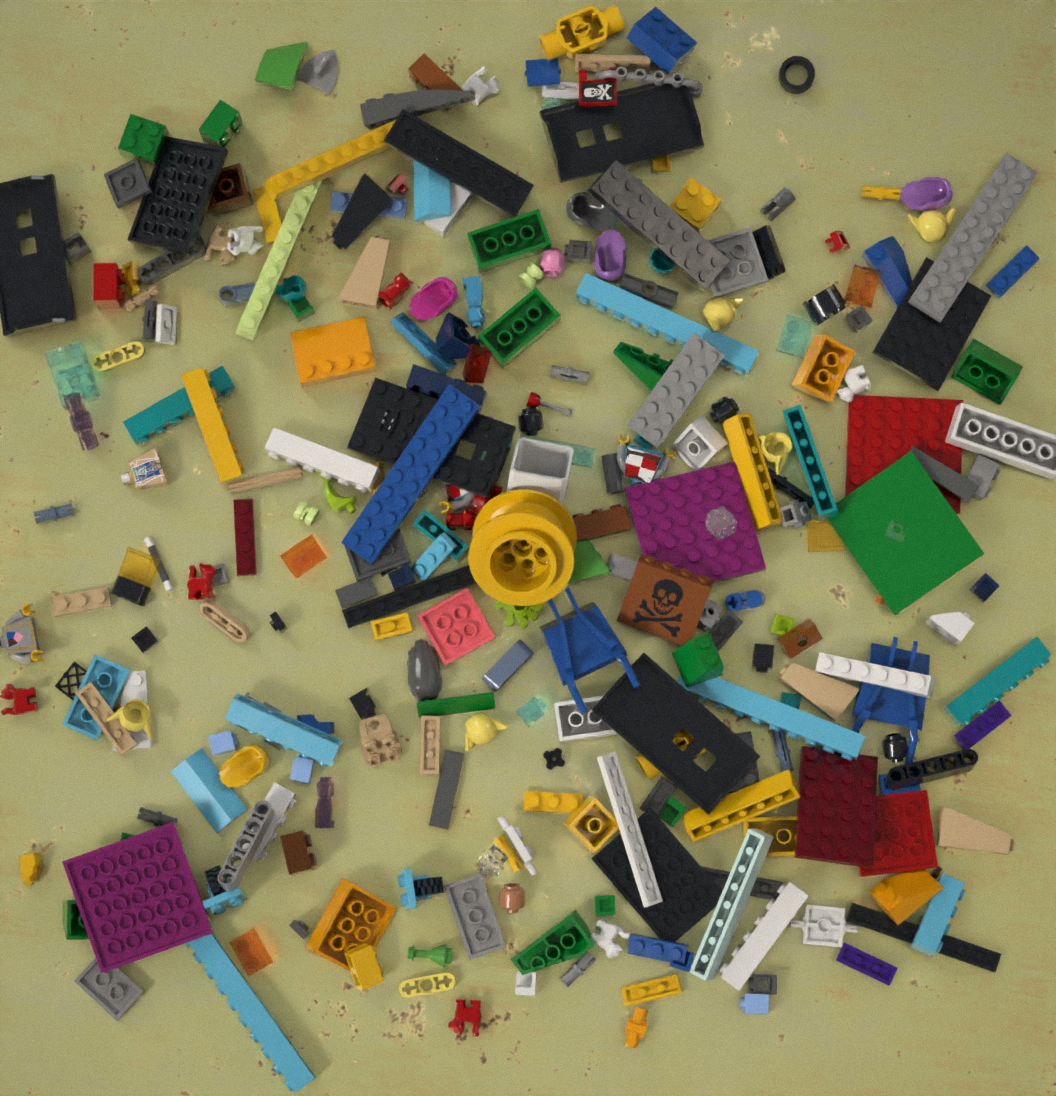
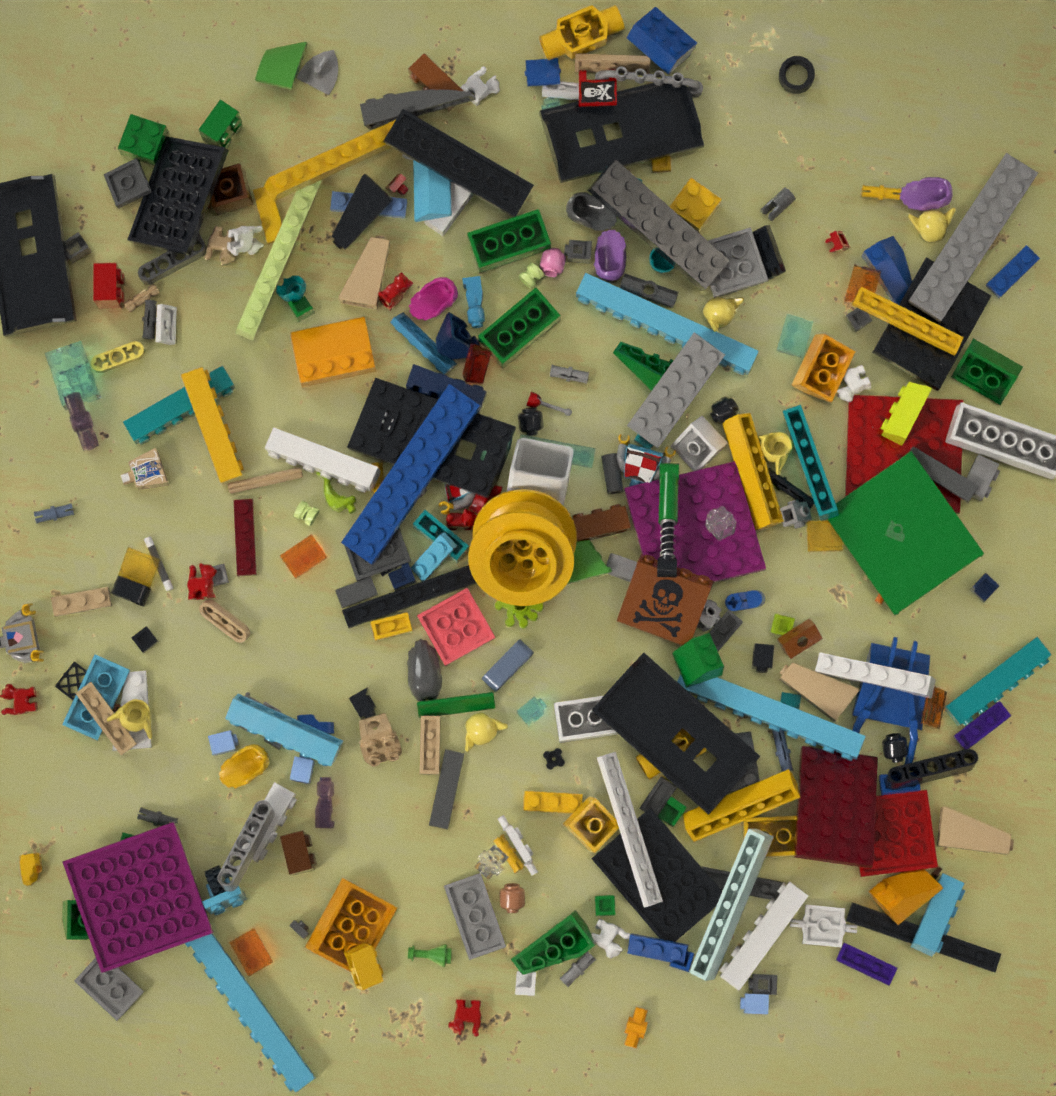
yellow plate [122,261,140,296] -> none
medium azure slope [171,748,248,833] -> none
sand blue piece [219,282,255,306] -> none
black plate [269,611,288,633] -> none
plate [398,869,444,911] -> none
light yellow beam [399,973,455,998] -> none
blue piece [539,588,641,714] -> none
yellow tile [621,974,682,1007] -> none
black brick [802,284,846,325] -> none
white slope [925,612,975,646] -> none
none -> piece [657,463,679,578]
none -> yellow plate [852,287,964,356]
none -> neon yellow slope [880,382,932,446]
none -> clear orange plate [921,686,947,729]

